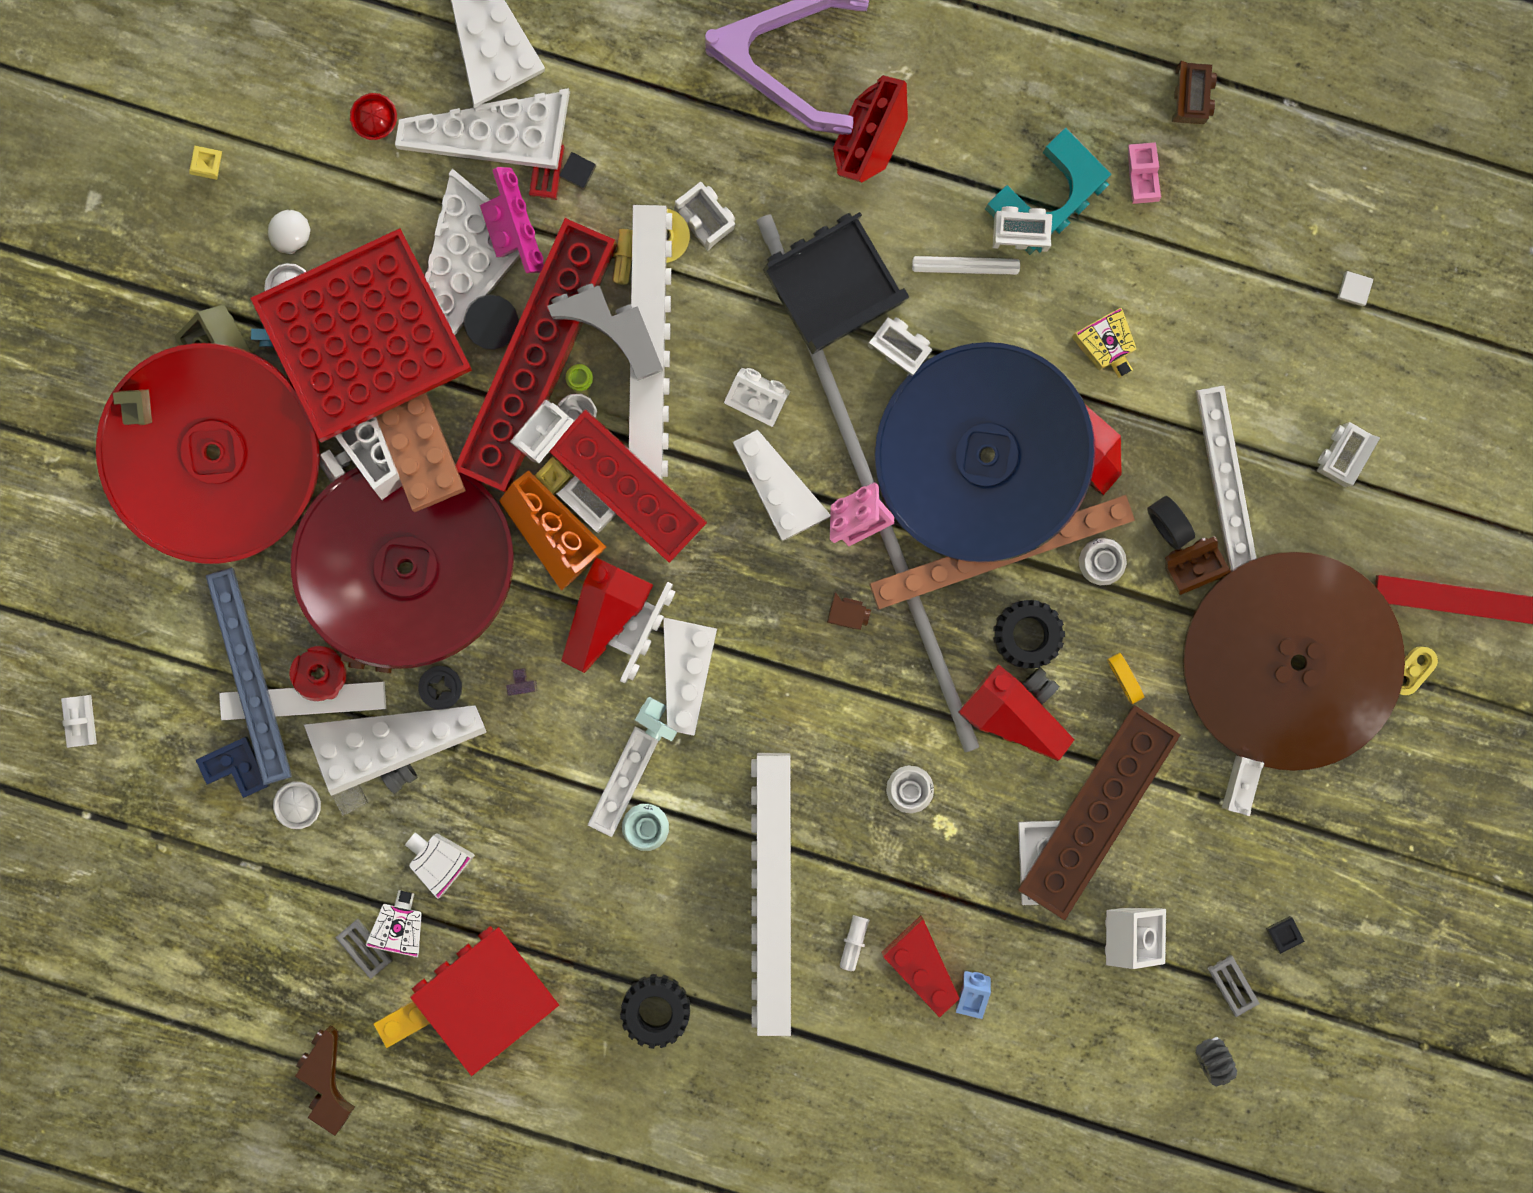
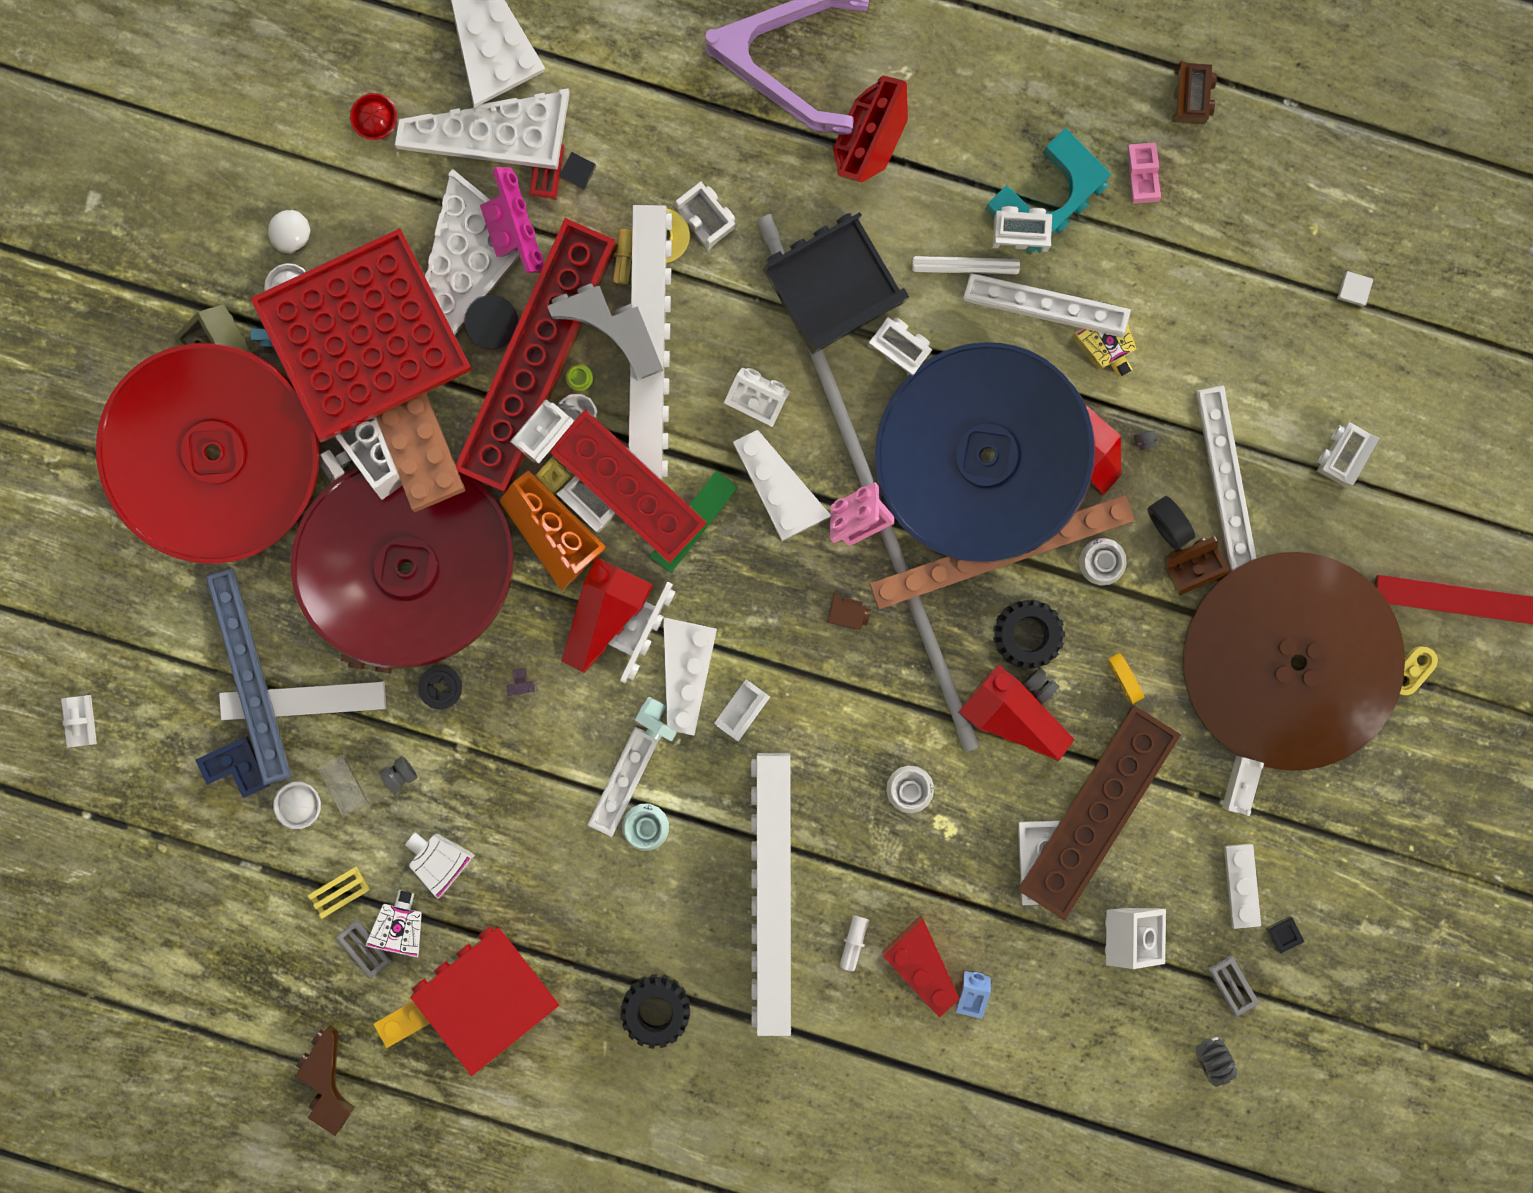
olive panel [113,389,152,425] -> none
light yellow tile [189,145,222,180] -> none
red plate [289,646,346,701] -> none
white wing [304,706,486,796] -> none
none -> light yellow tile [308,867,370,919]
none -> green tile [649,471,738,573]
none -> white hinge [714,679,770,741]
none -> white tile [964,273,1131,338]
none -> dark grey plate [1133,430,1160,450]
none -> white plate [1224,843,1261,929]

